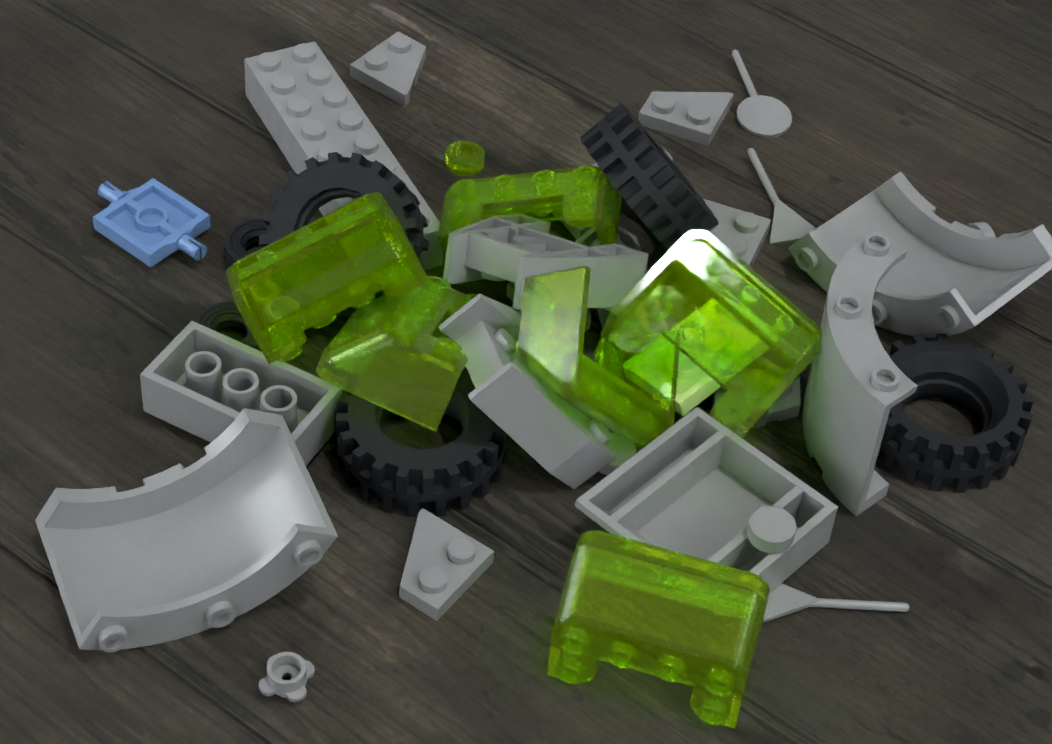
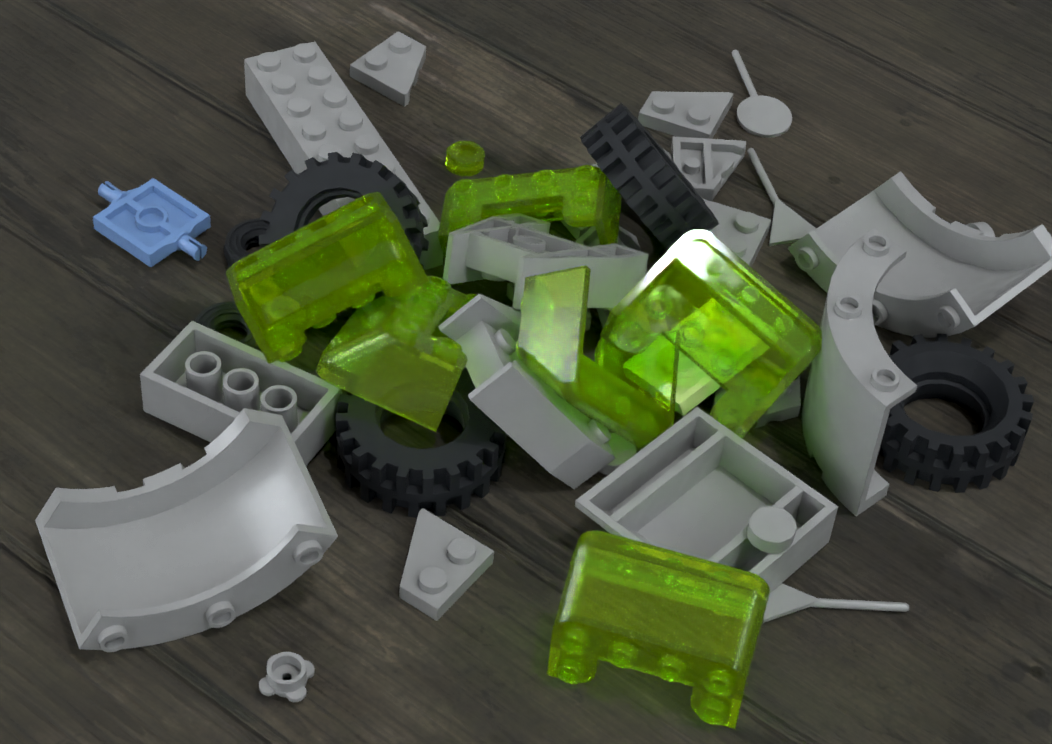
none -> light grey wing [671,136,746,201]

